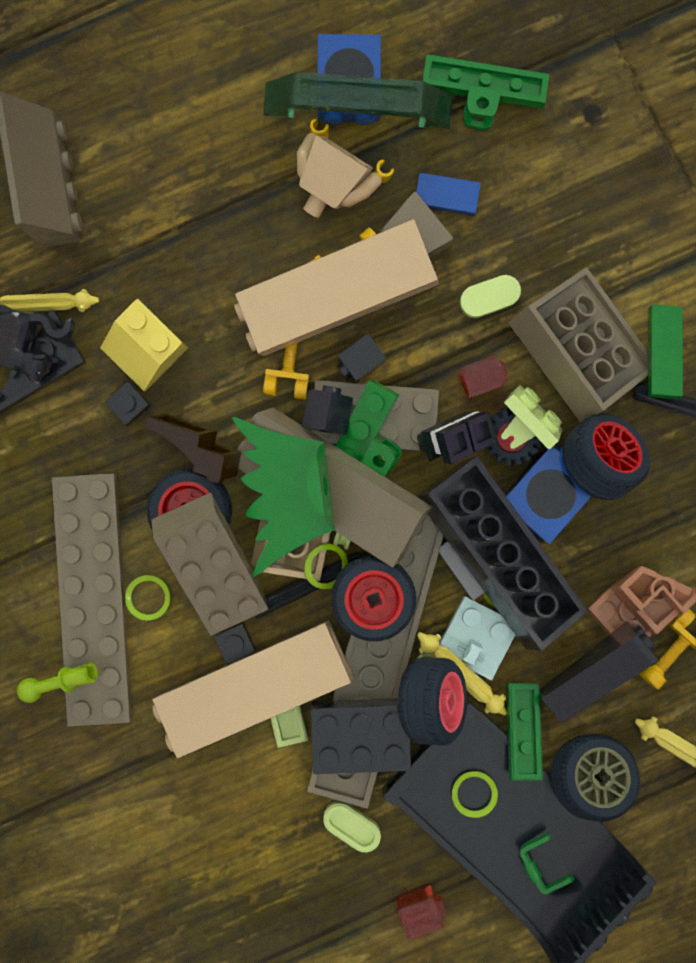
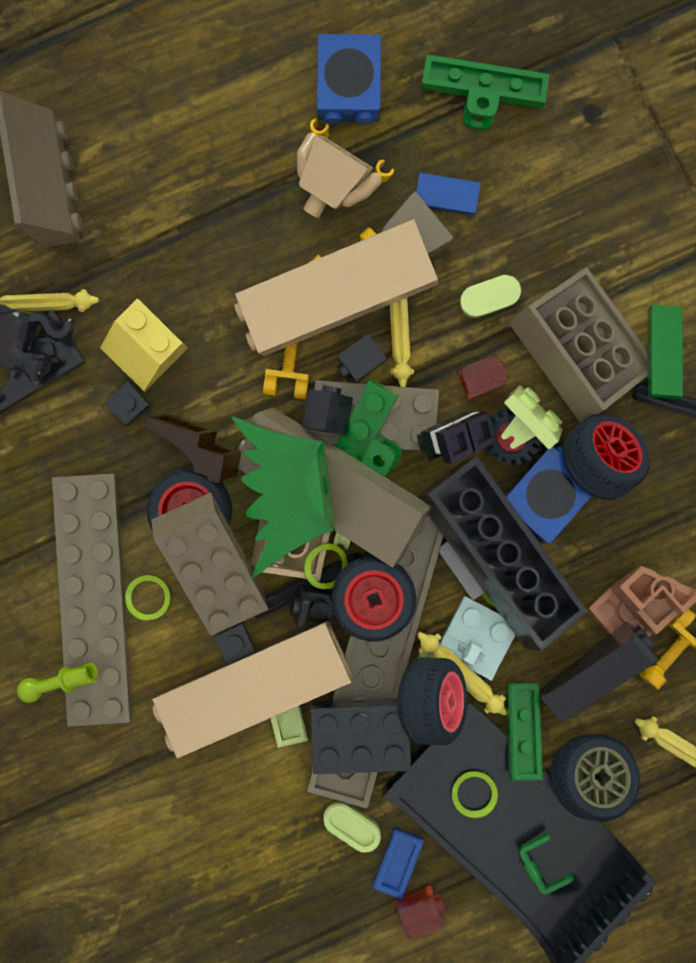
clear green slope [263,72,452,129] -> none
none -> black bracket [289,586,333,628]
none -> blue tile [373,826,424,899]
none -> light yellow wheel [390,298,414,387]

